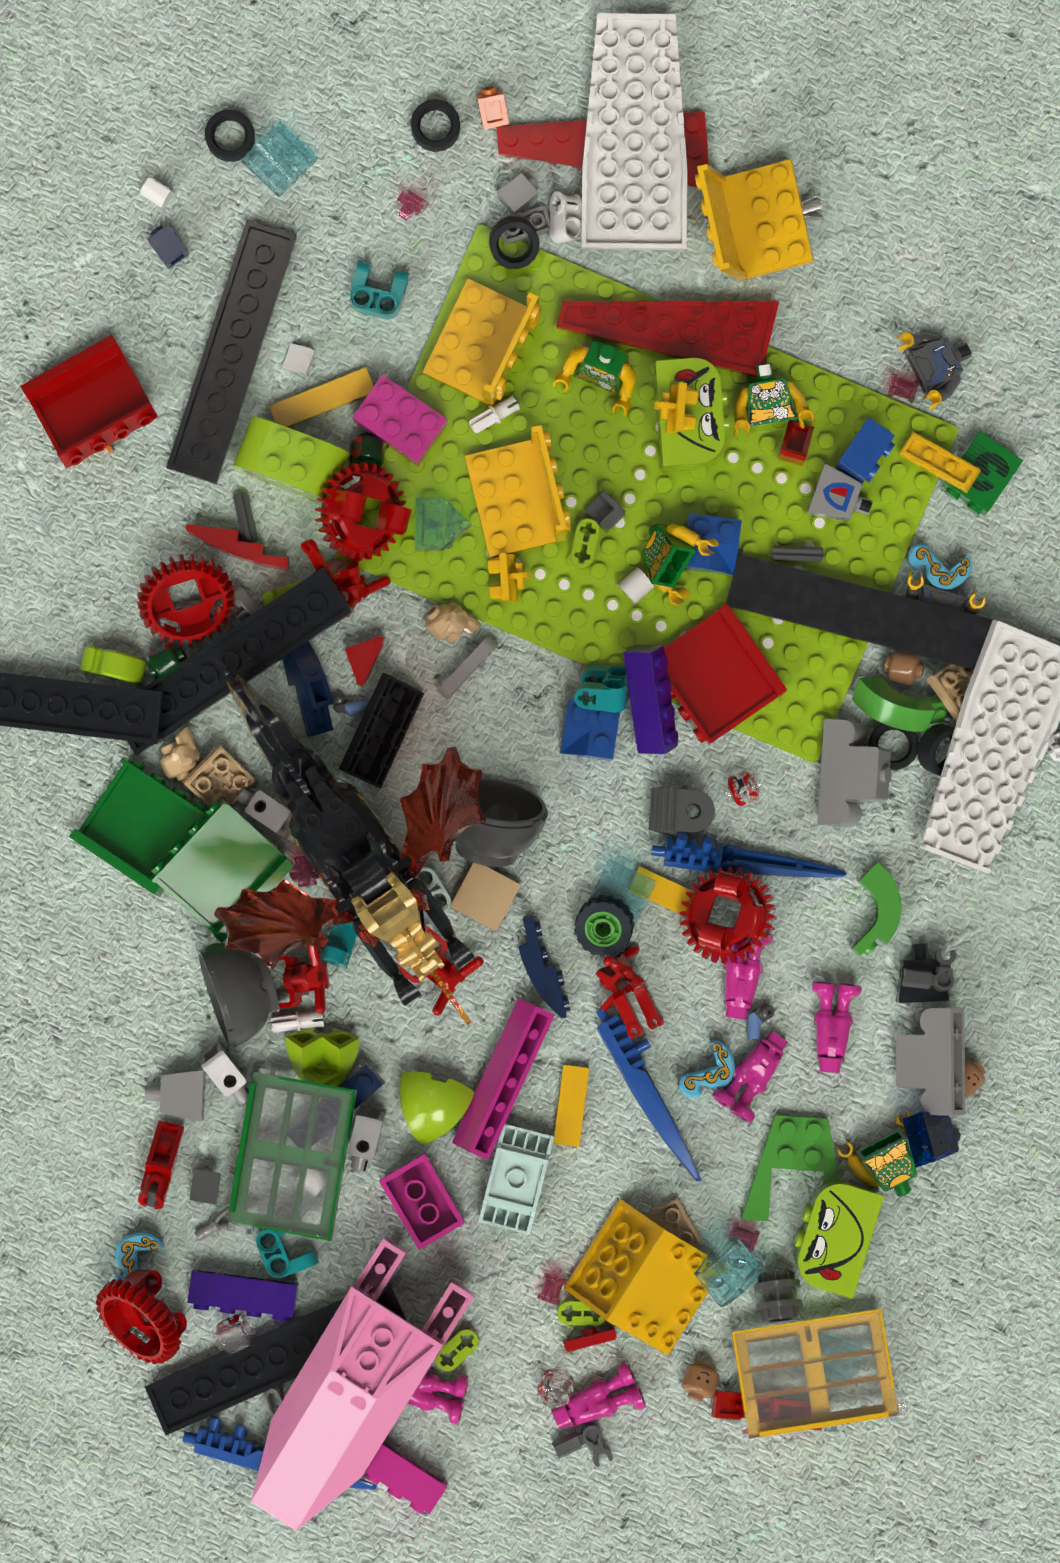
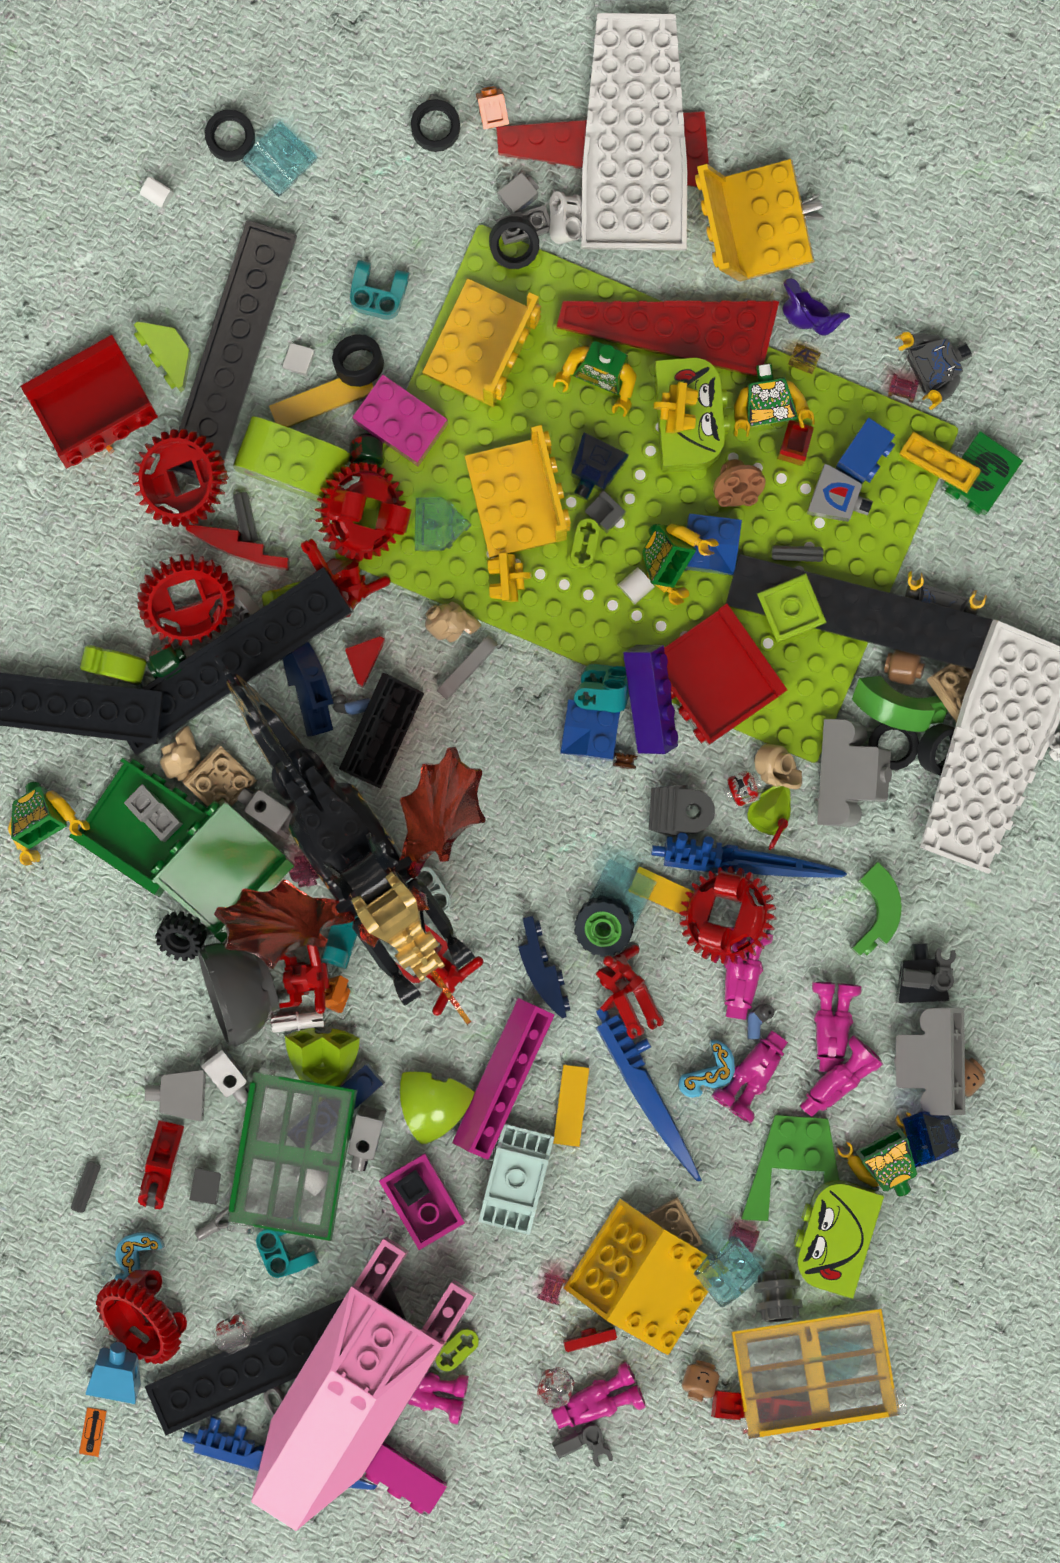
dark blue brick [147,224,189,269] -> none
dark purple brick [187,1269,299,1321] -> none
clear pink tile [397,189,429,221] -> none
dark grey piece [443,778,548,867] -> none
tan tile [450,863,521,932] -> none
white axle [469,395,520,434] -> none
lime beam [557,1300,605,1326] -> none
medium azure animal [907,544,972,591] -> none
none -> torso [8,782,90,866]
none -> dark grey axle [71,1161,101,1213]
none -> orange sticker [79,1408,107,1457]
none -> dark azure torso [85,1342,141,1404]
none -> light grey slope [124,784,183,842]
none -> red piece [132,429,229,527]
none -> lime slope [133,322,191,393]
none -> black tyre [155,911,207,961]
none -> orange bracket [325,975,350,1013]
none -> black tyre [332,334,384,387]
none -> black tile [393,1170,431,1207]
none -> torso [571,432,629,500]
none -> reddish brown bush [613,753,638,769]
none -> nougat plate [713,459,766,507]
none -> lime piece [747,786,791,850]
none -> tan head [754,744,802,789]
none -> lime tile [757,574,826,643]
none -> dark purple hair [782,278,850,336]
none -> clear yellow tile [788,343,821,374]
none -> dark pink piece [800,1035,884,1117]

